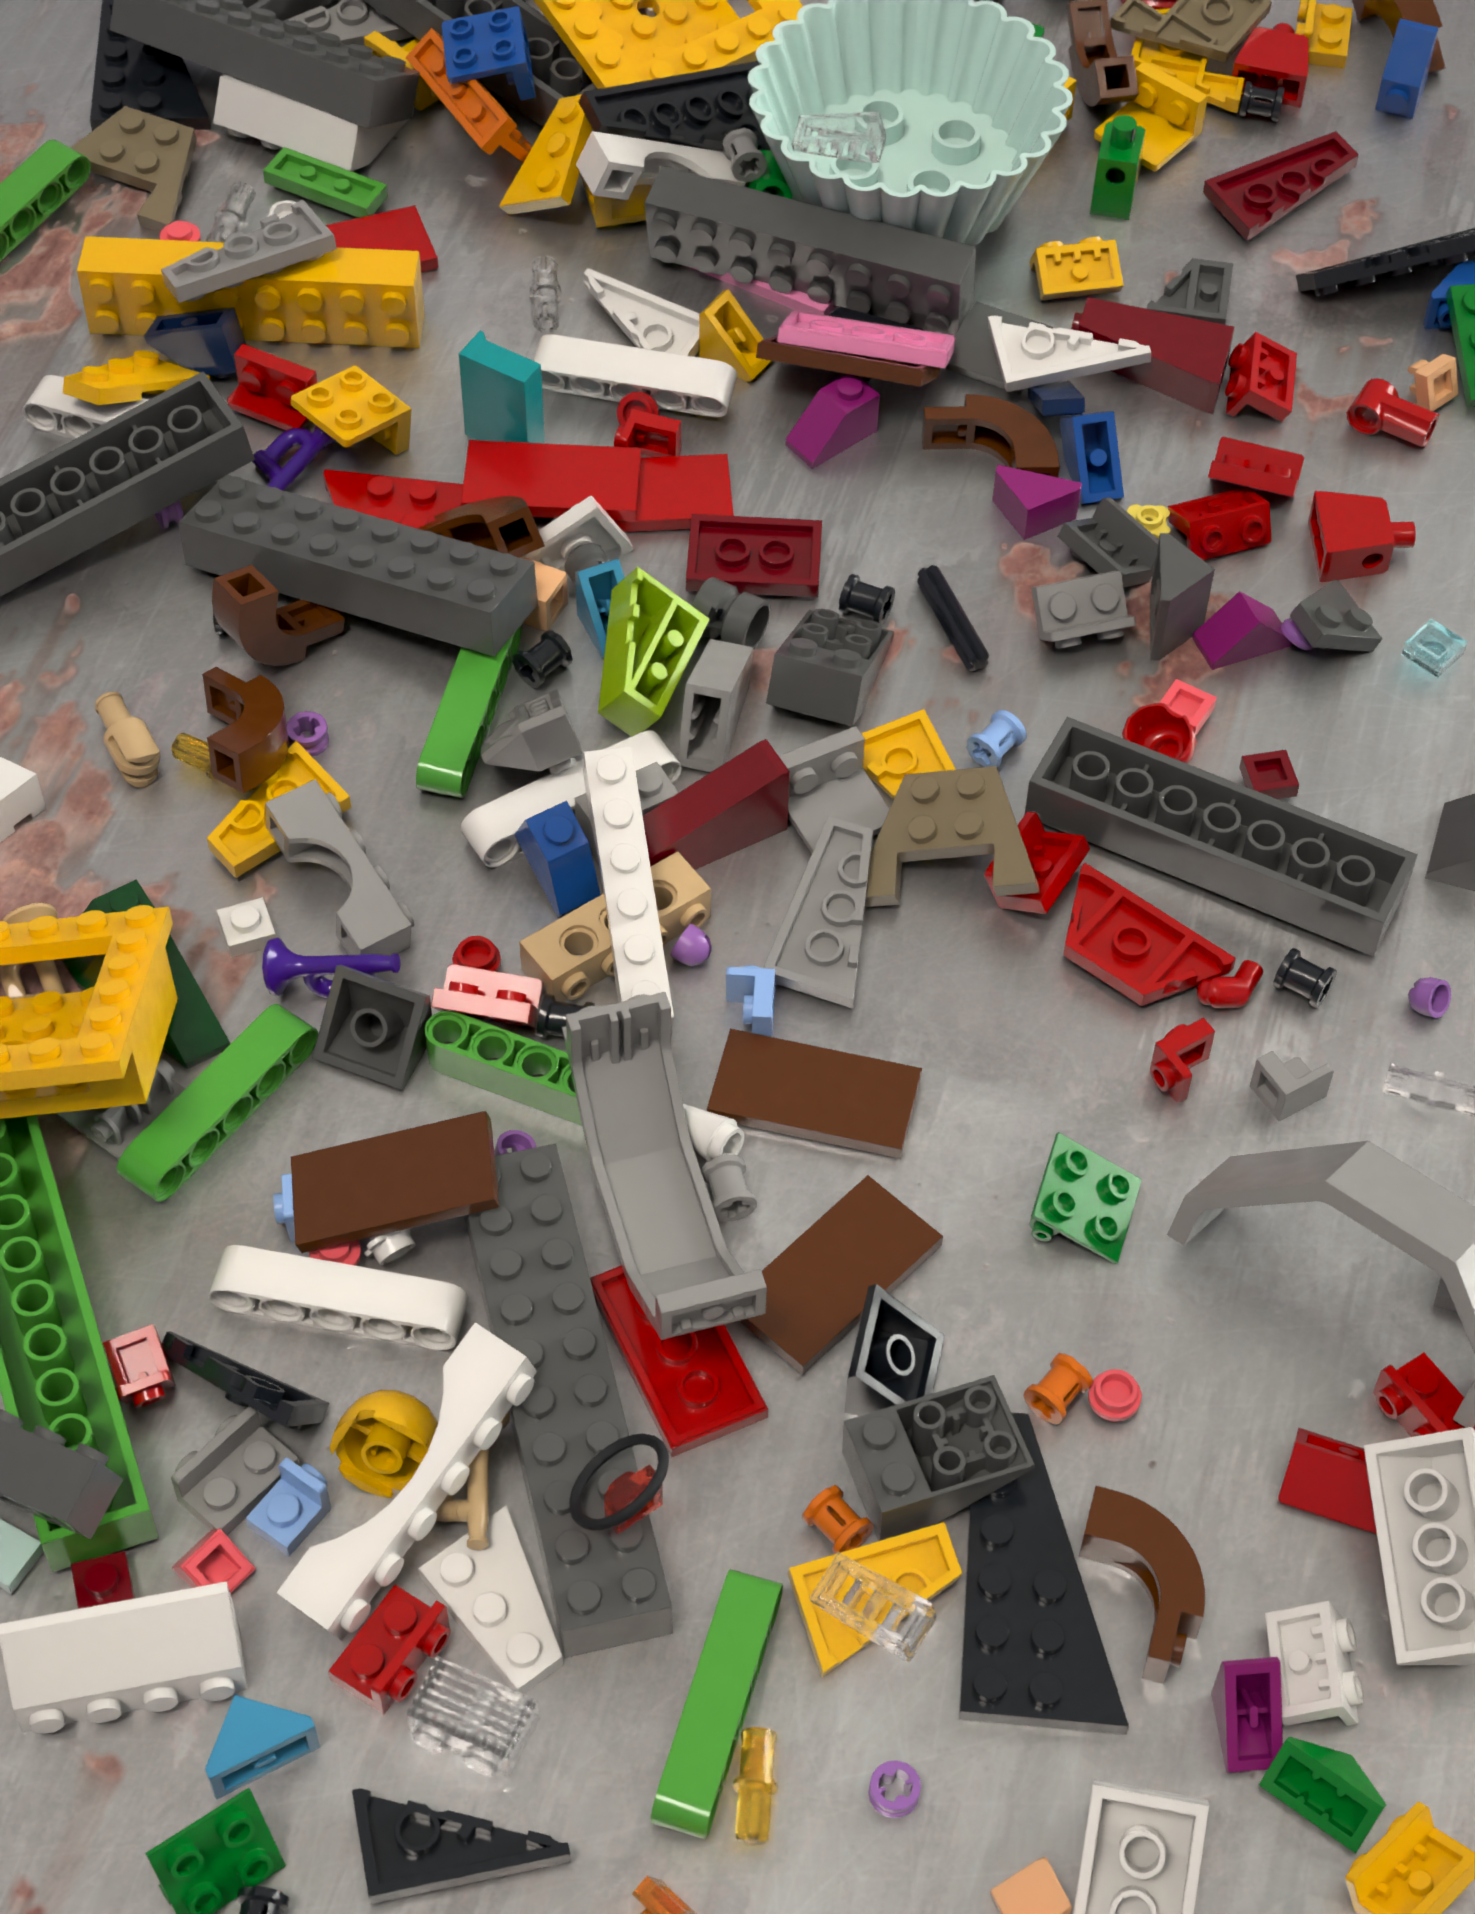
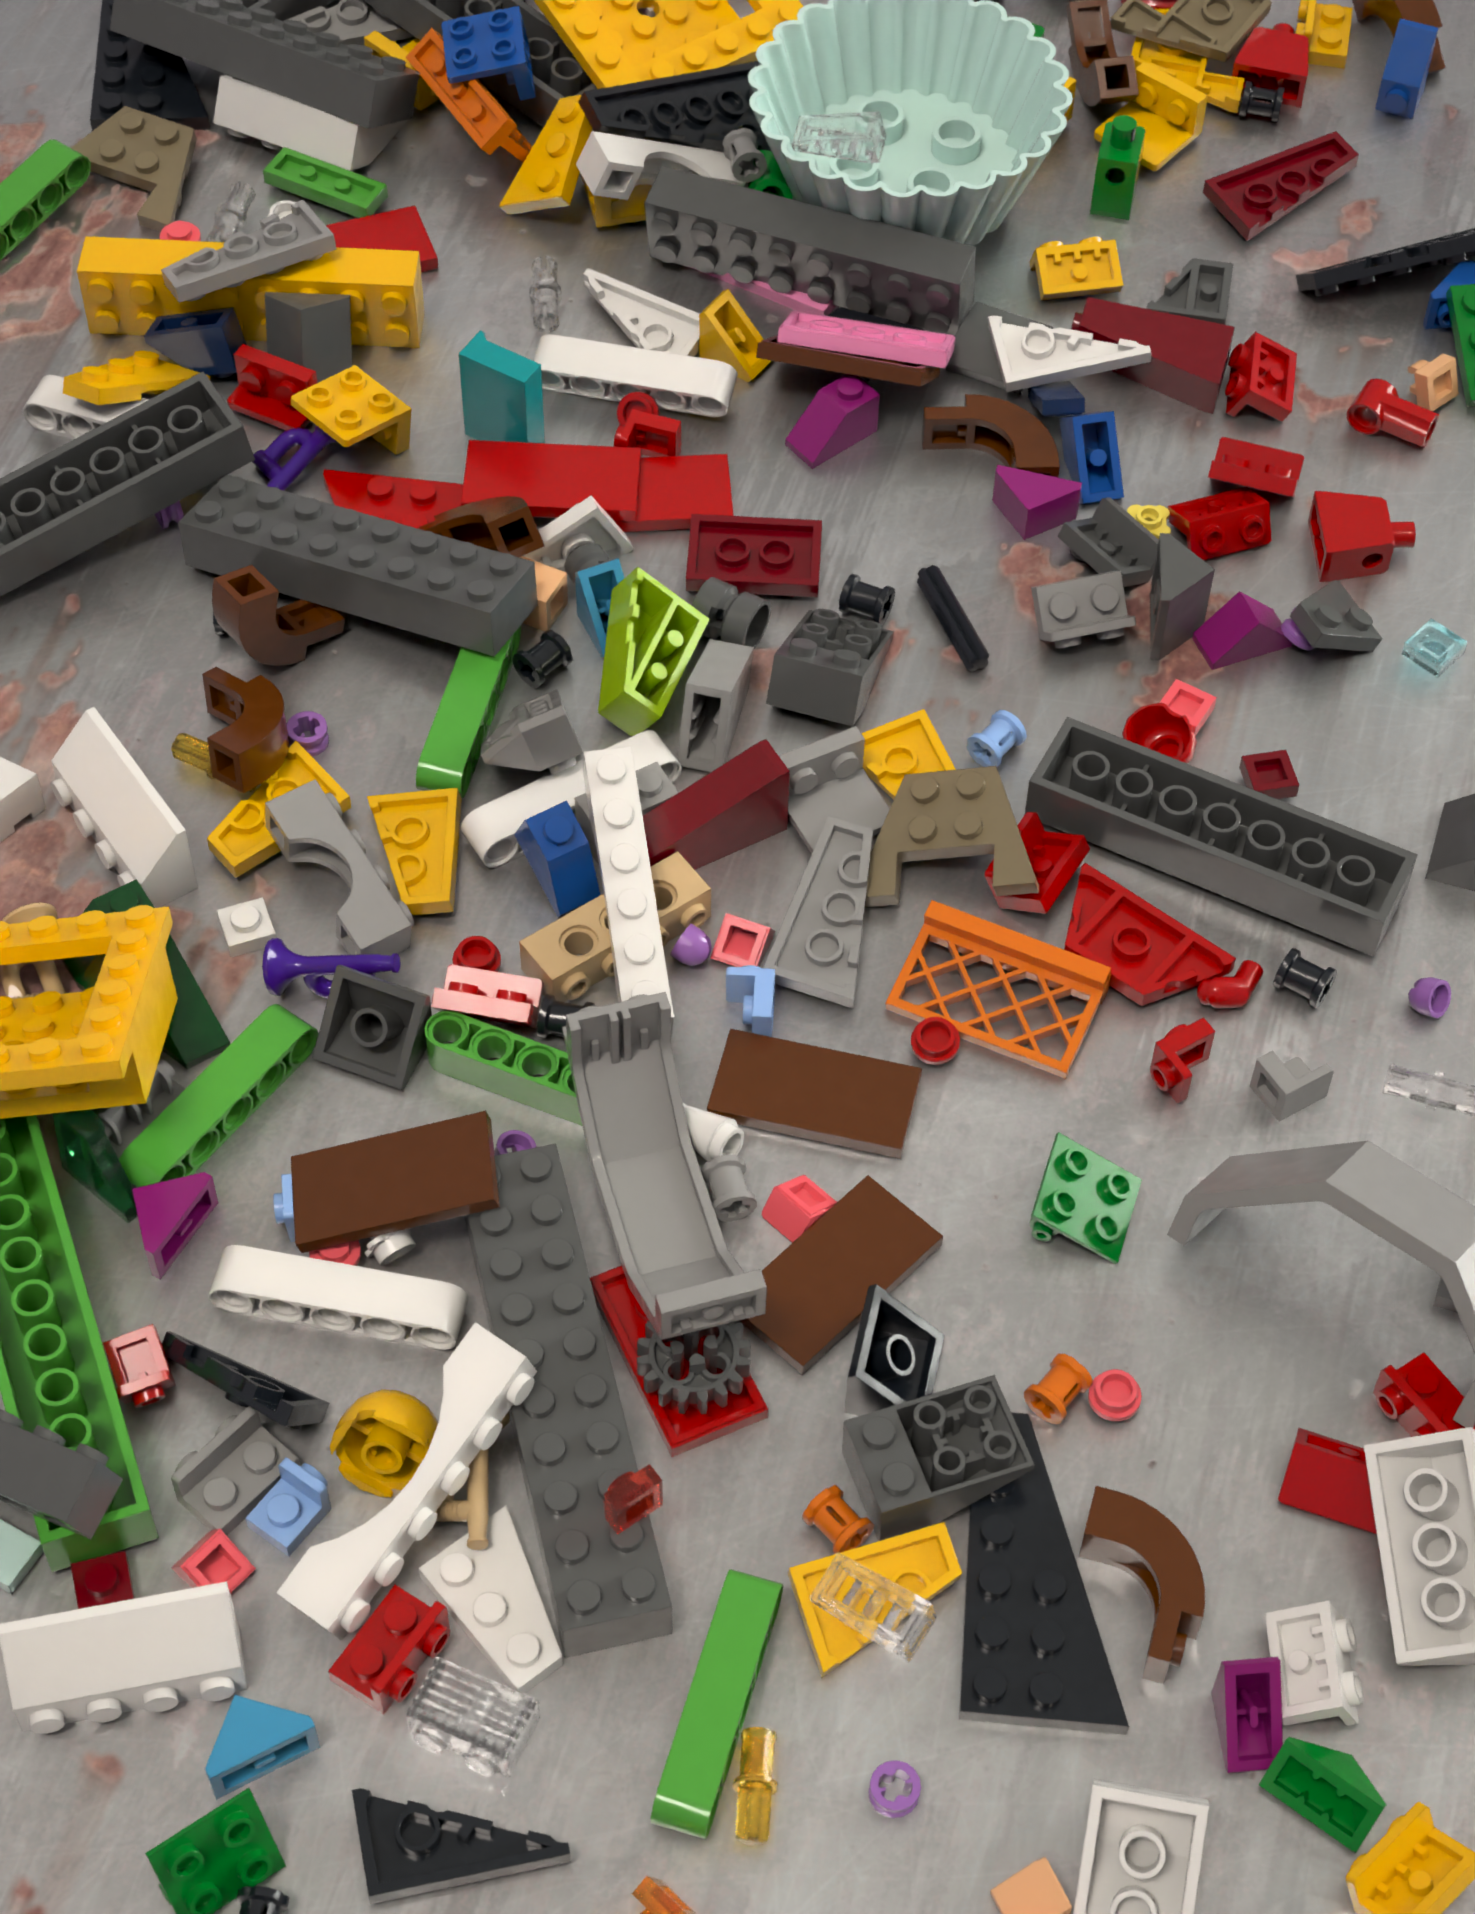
tan arm [95,691,160,788] -> none
black tyre [569,1434,669,1530] -> none
none -> white slope [51,707,198,908]
none -> clear green wing [52,1110,138,1223]
none -> magenta slope [132,1172,219,1280]
none -> dark grey slope [265,292,353,383]
none -> yellow wing [367,788,462,915]
none -> dark grey gear [637,1321,751,1414]
none -> coral slope [710,913,775,967]
none -> coral slope [762,1175,837,1243]
none -> orange fence [885,900,1111,1079]
none -> red plate [911,1017,960,1065]

